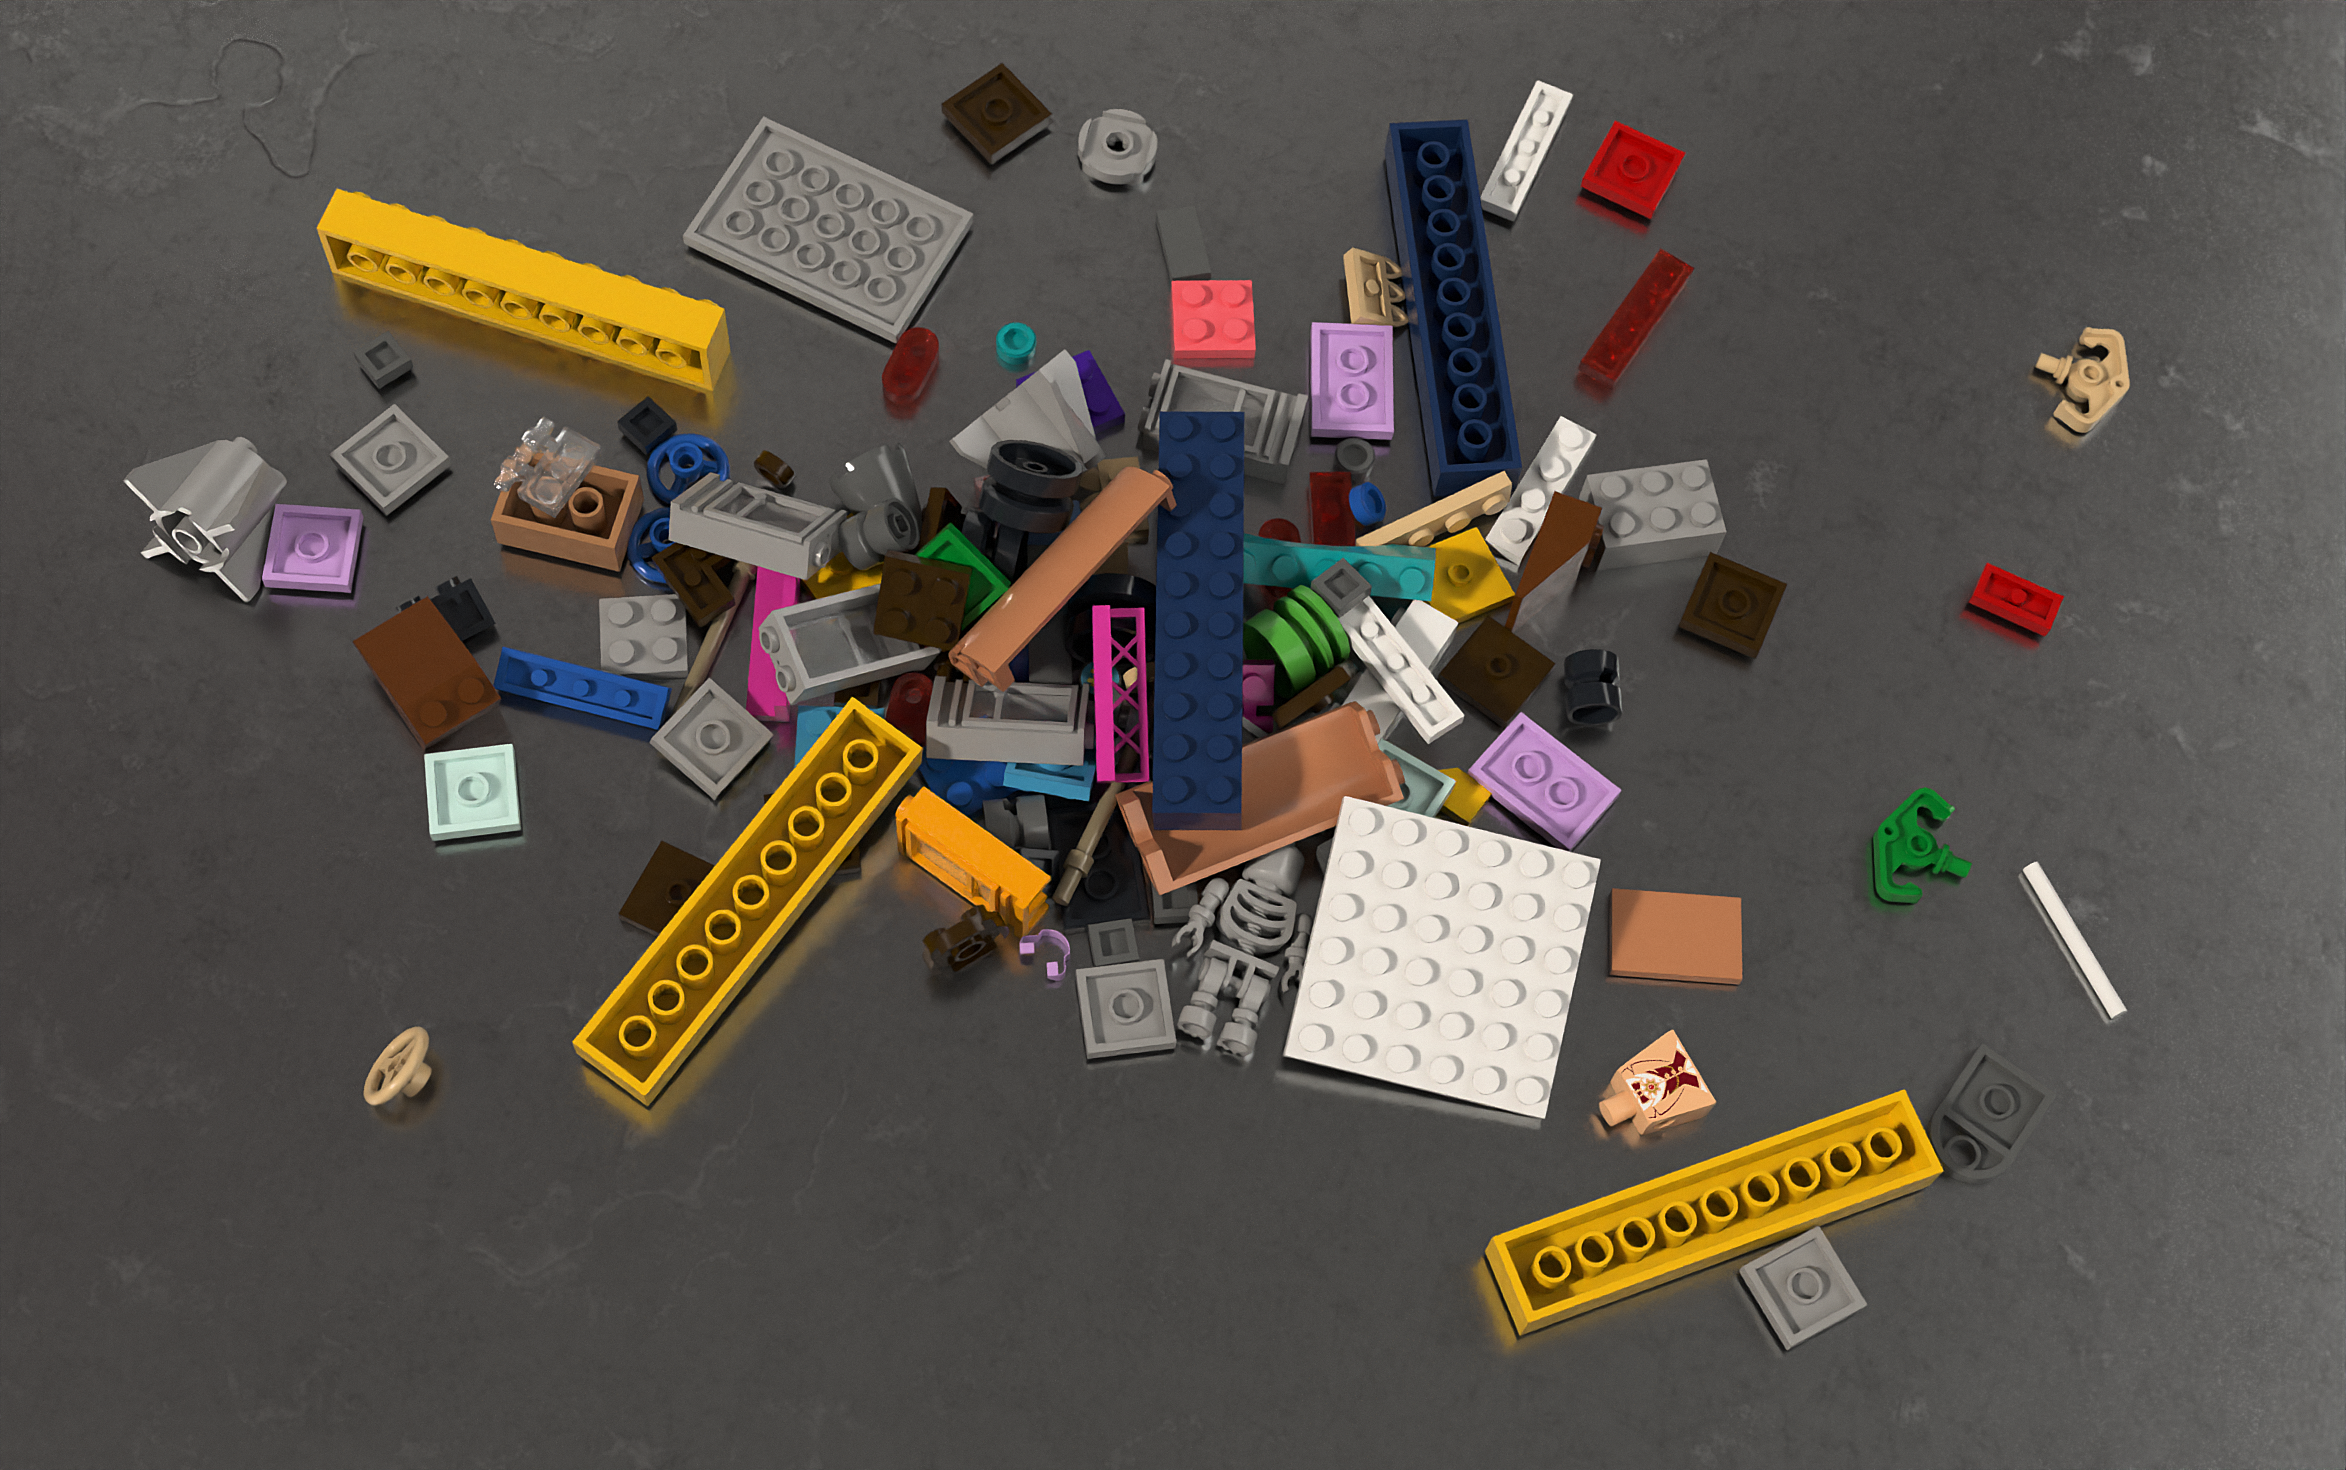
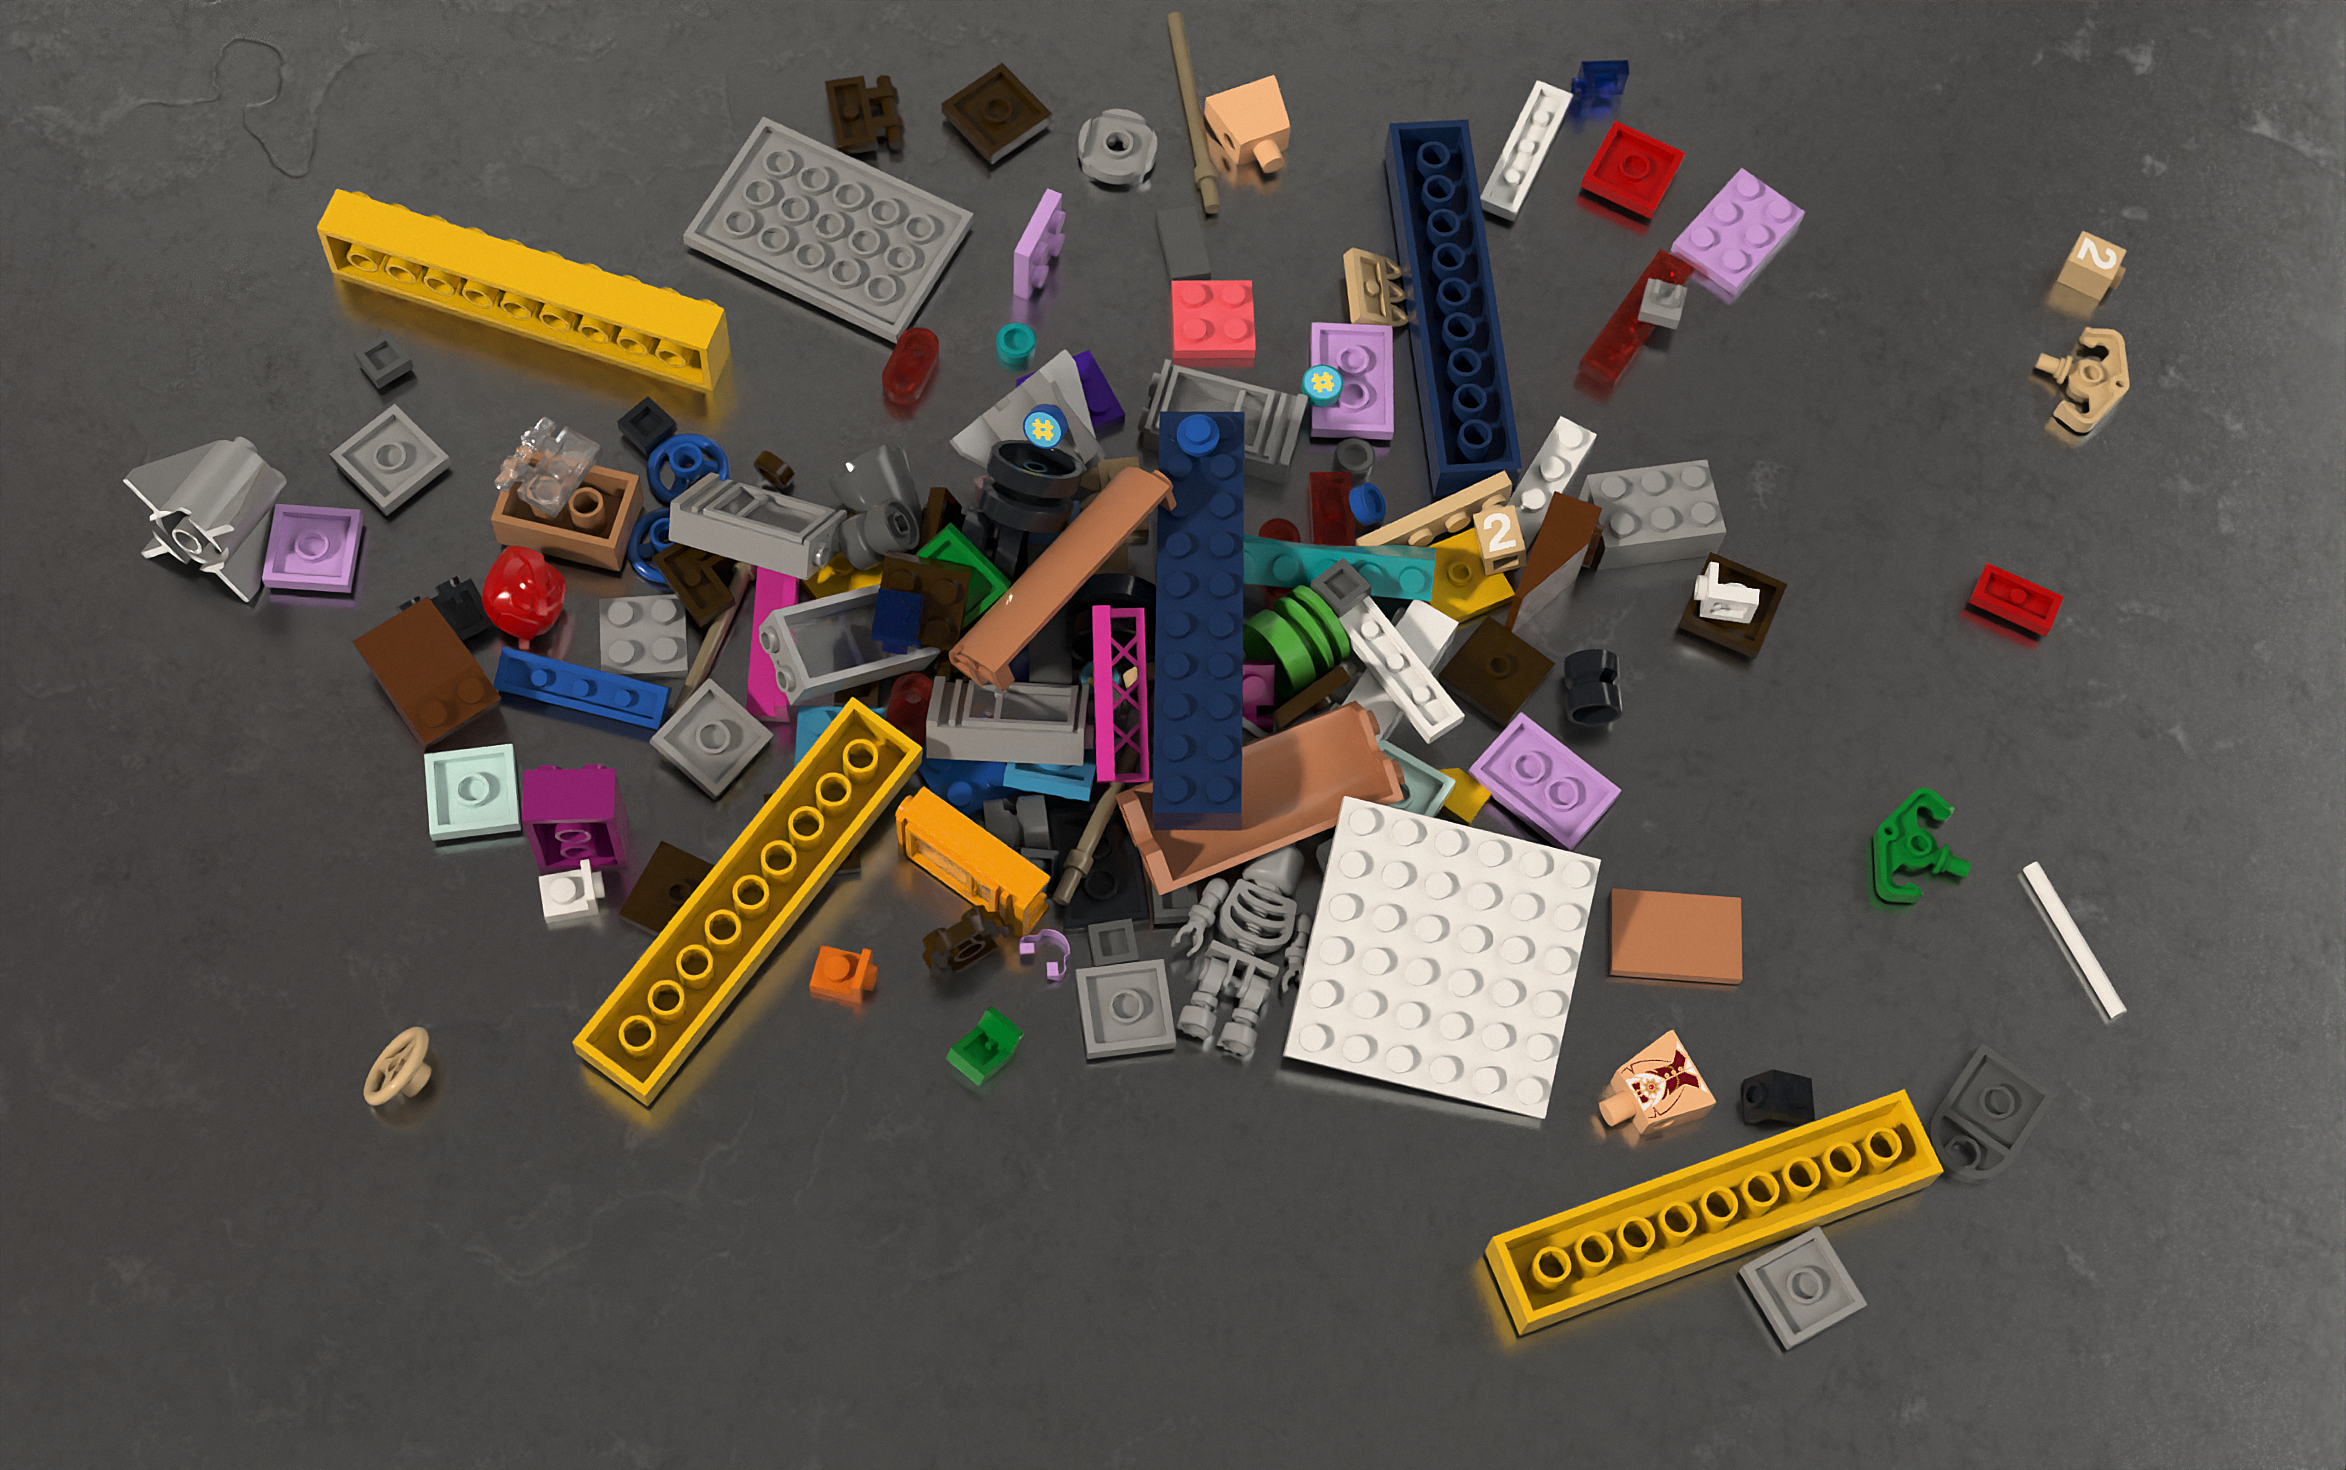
none -> red helmet [482,546,567,652]
none -> magenta brick [522,764,629,870]
none -> white bracket [538,859,605,923]
none -> orange bracket [809,945,879,1004]
none -> dark brown plate [825,75,906,154]
none -> clear blue bracket [870,588,924,655]
none -> green bracket [945,1006,1024,1087]
none -> lavender plate [1013,188,1066,300]
none -> tile [1023,404,1068,449]
none -> dark tan bar [1167,12,1221,213]
none -> blue plate [1177,414,1219,457]
none -> light nougat torso [1203,75,1291,173]
none -> tile [1301,364,1343,407]
none -> tan brick [1473,505,1527,576]
none -> clear blue bracket [1571,60,1630,115]
none -> light grey tile [1637,278,1688,330]
none -> lavender plate [1670,168,1805,296]
none -> white bracket [1694,562,1760,624]
none -> black bracket [1742,1069,1815,1125]
none -> tan brick [2057,231,2127,301]

